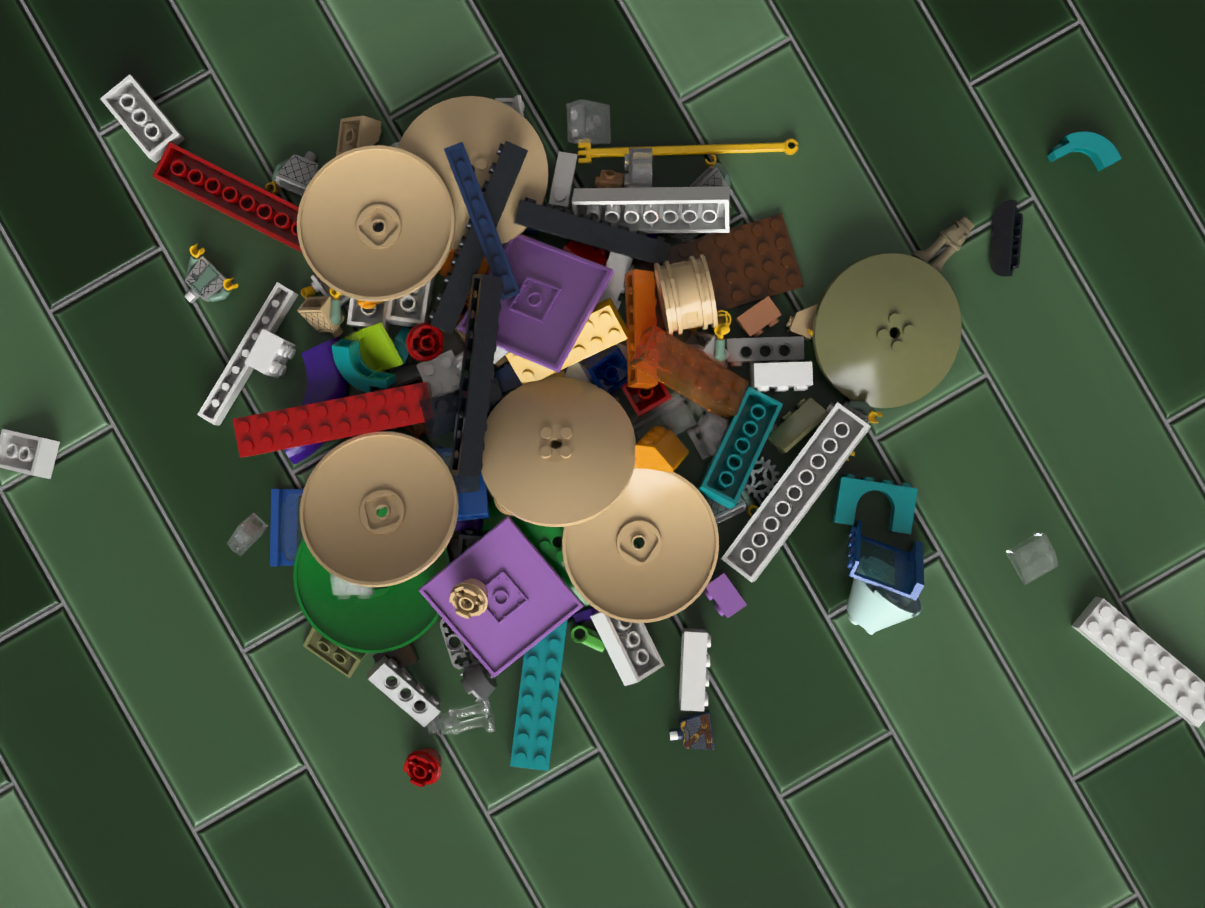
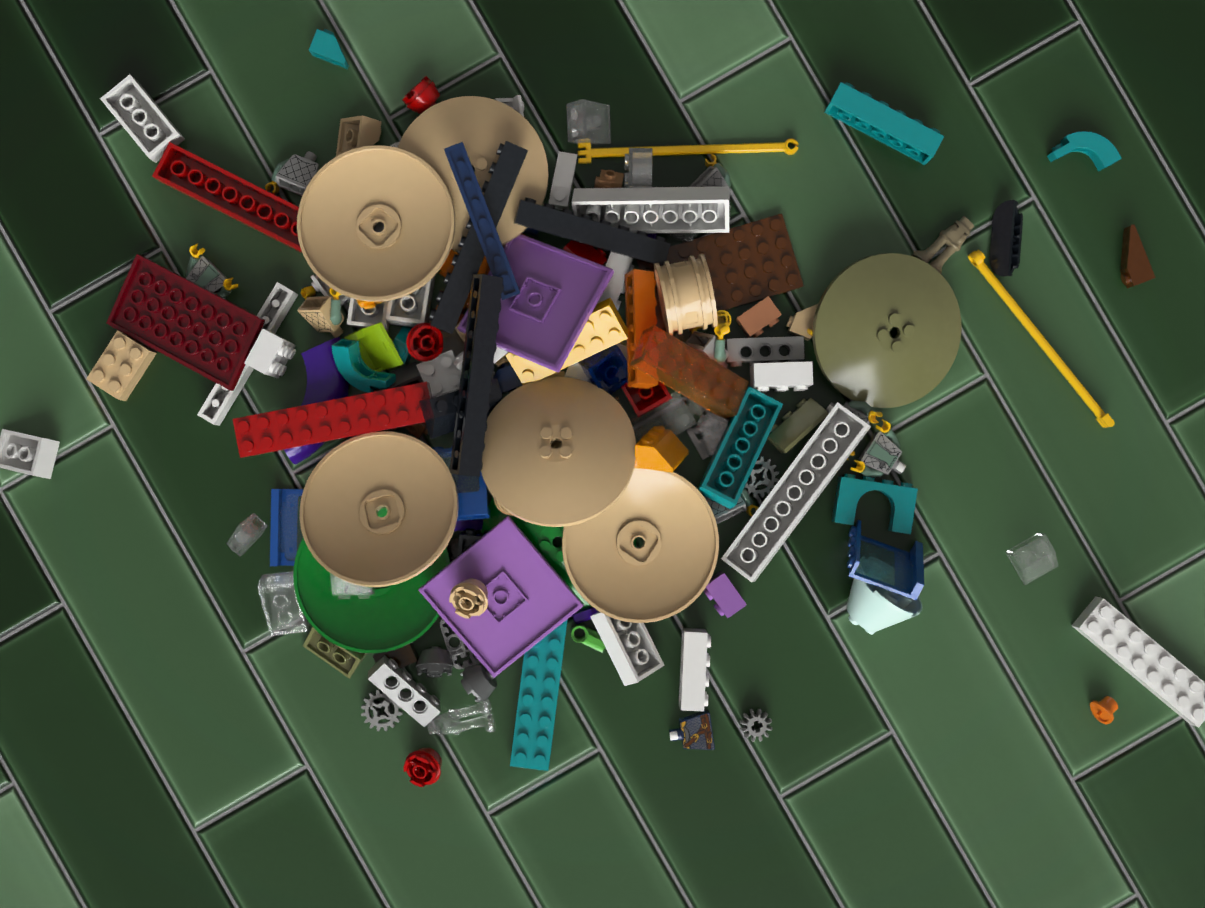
none -> tan brick [86,330,157,401]
none -> dark red plate [106,254,265,391]
none -> clear slope [257,571,308,636]
none -> teal slope [309,29,349,70]
none -> light grey gear [361,689,403,731]
none -> red cone [402,76,440,114]
none -> dark grey cone [415,647,454,678]
none -> light grey gear [740,708,772,742]
none -> teal brick [824,82,944,165]
none -> torso [850,419,906,477]
none -> yellow hinge [968,250,1115,428]
none -> orange piece [1090,696,1118,724]
none -> reddish brown slope [1120,224,1156,288]

